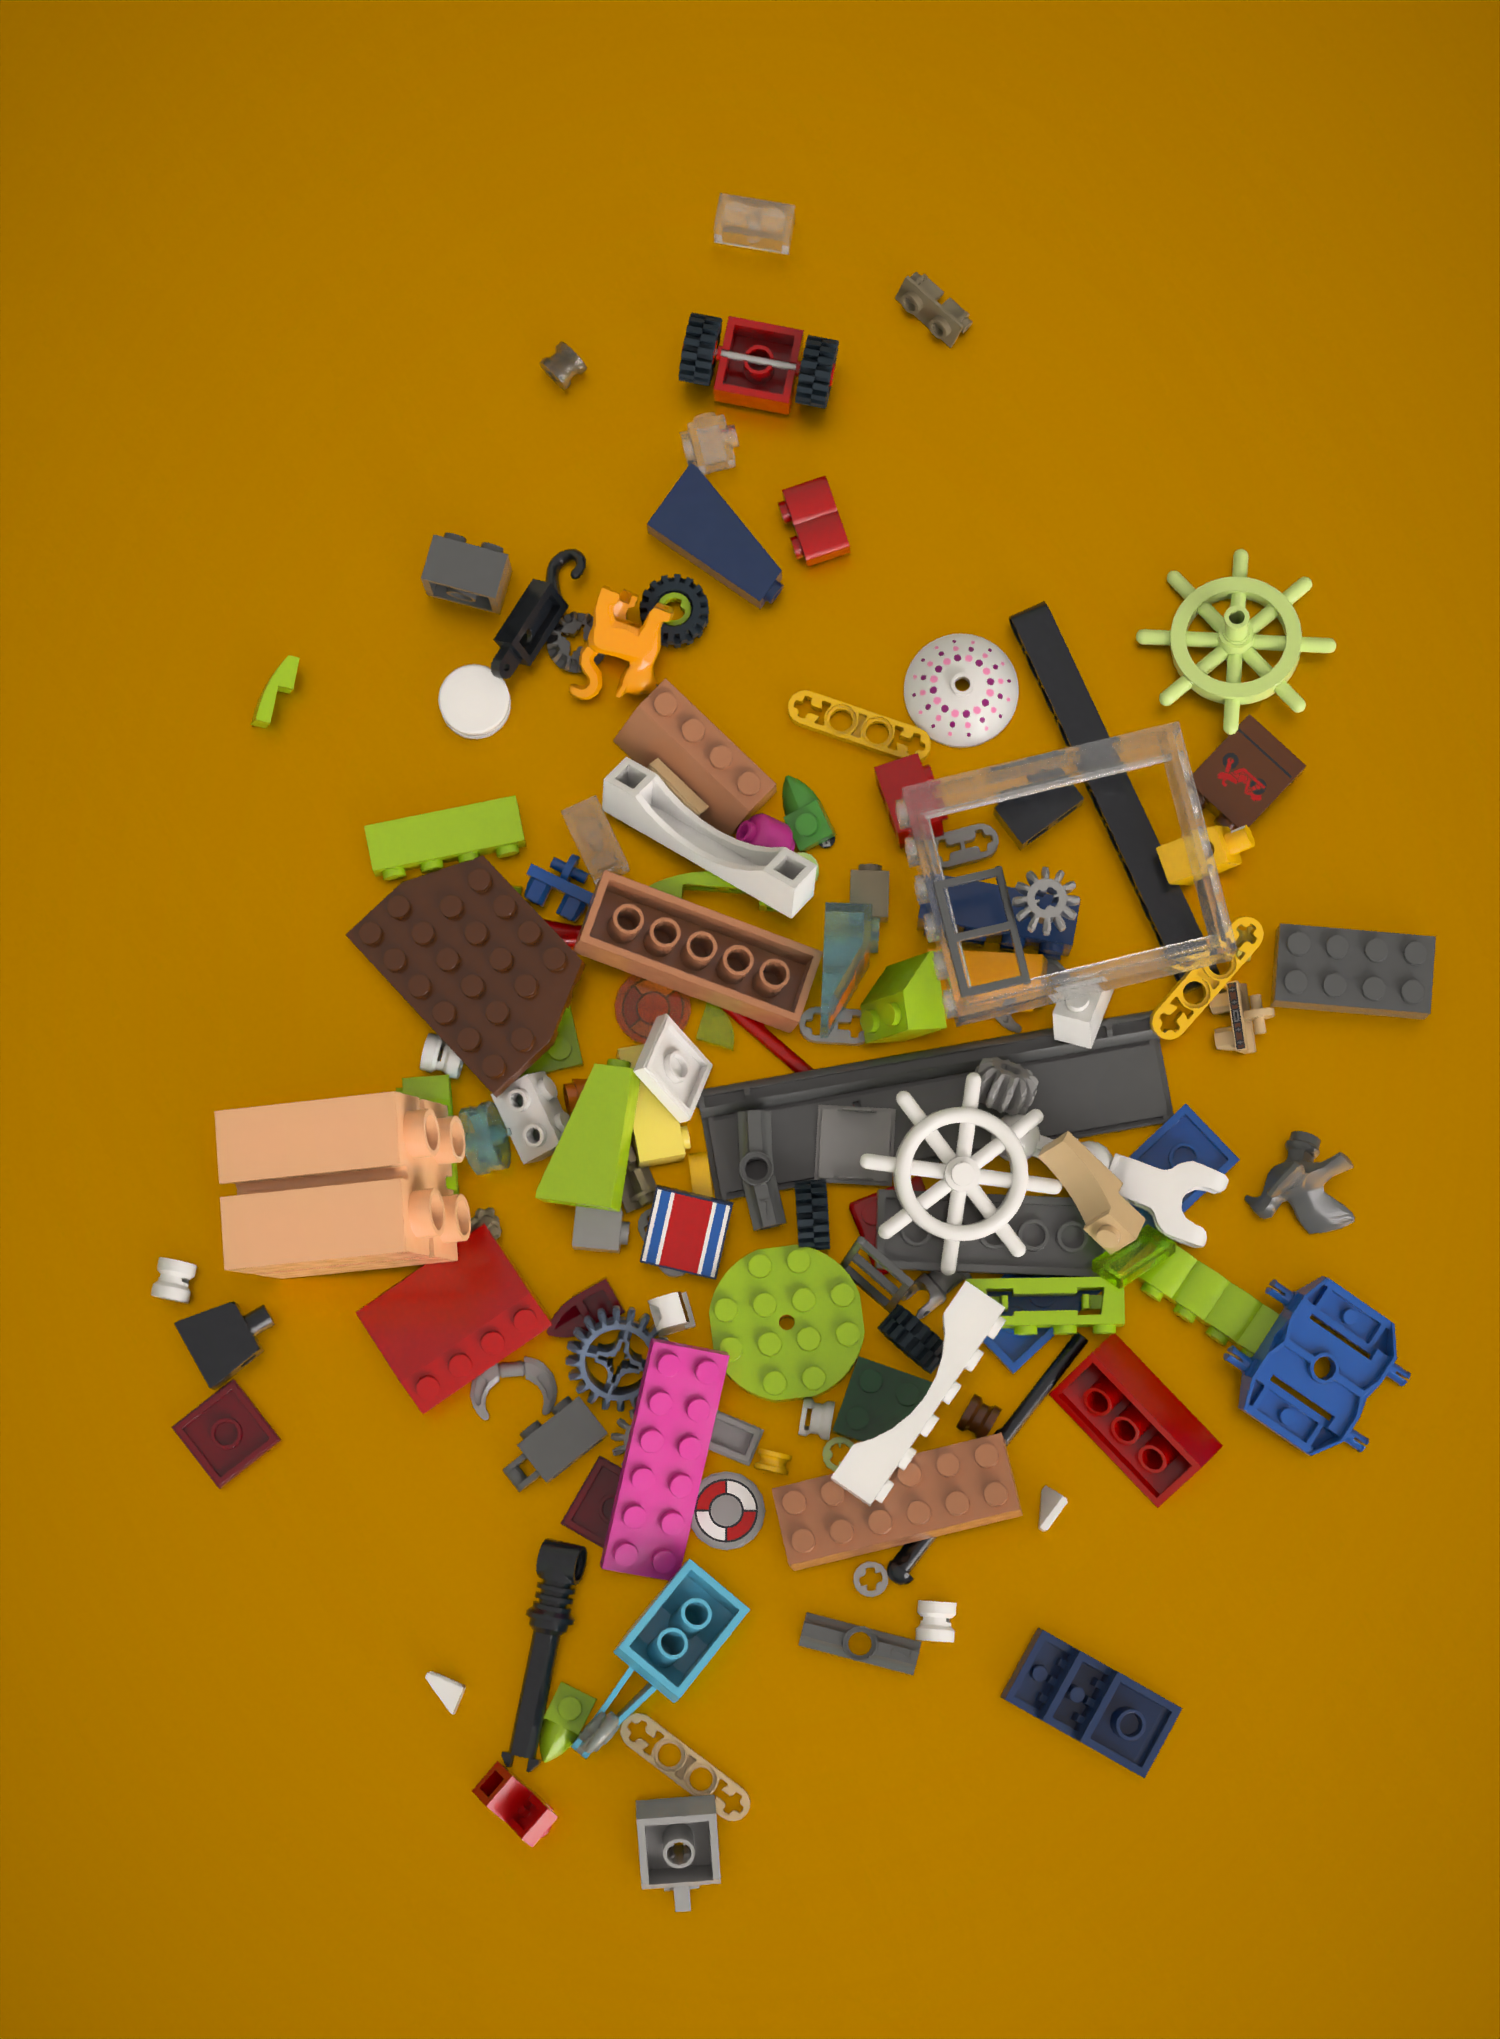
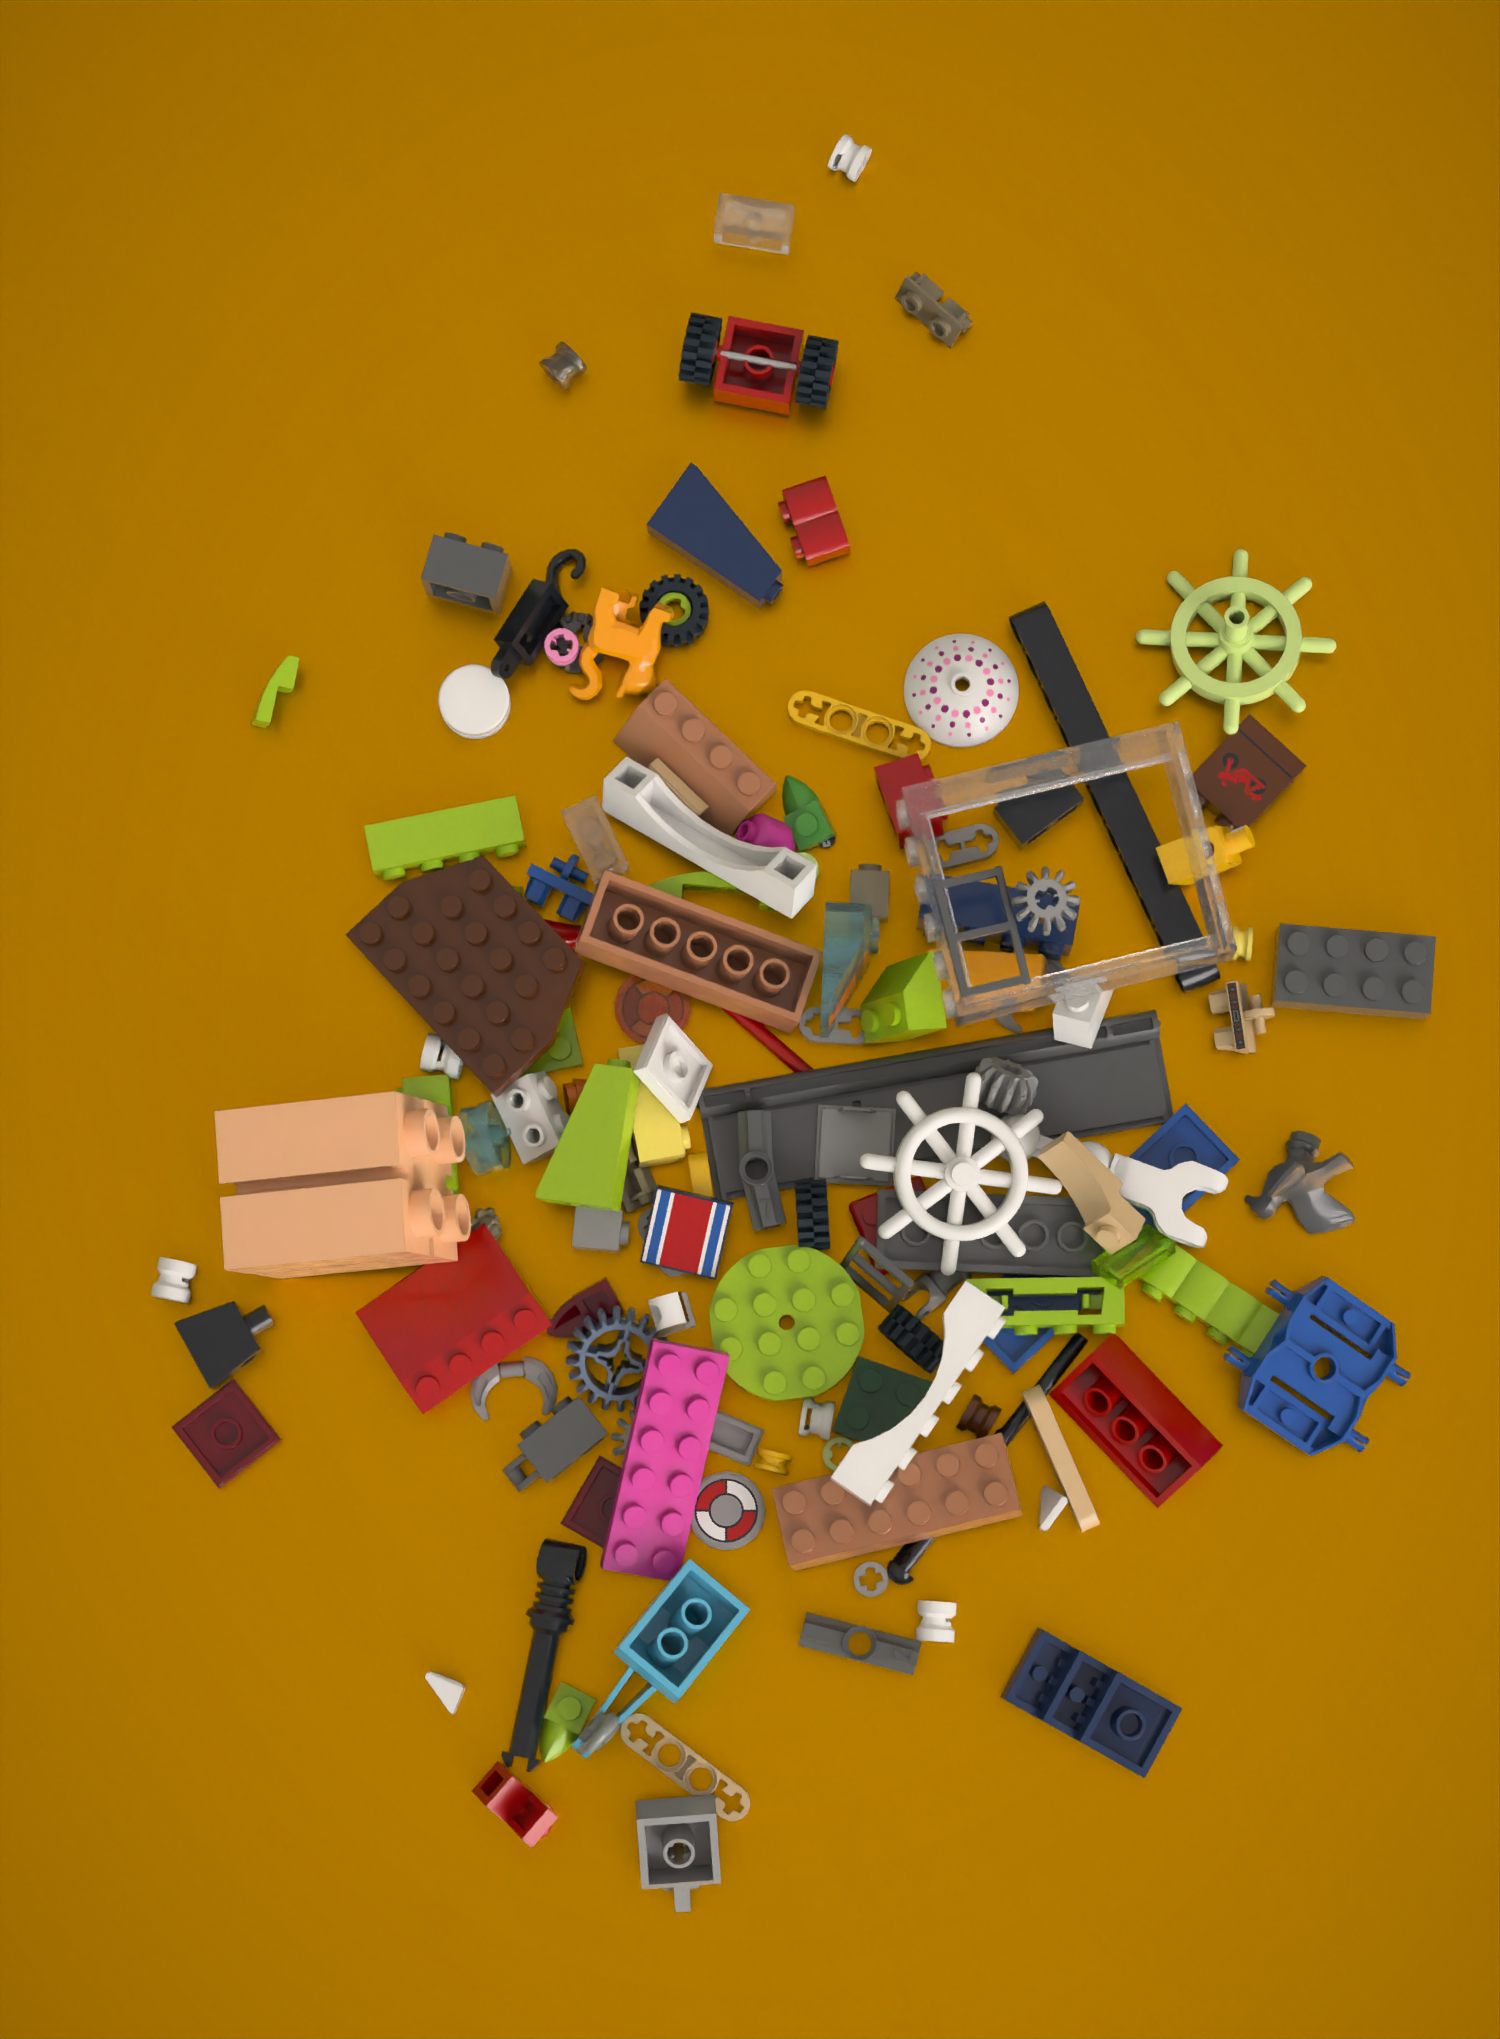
clear brick [680,412,739,475] -> none
clear neon green tile [696,1002,735,1051] -> none
yellow beam [1149,916,1264,1040] -> none
none -> bright pink bush [544,628,579,666]
none -> white wheel [827,134,872,182]
none -> tan beam [1021,1385,1100,1532]

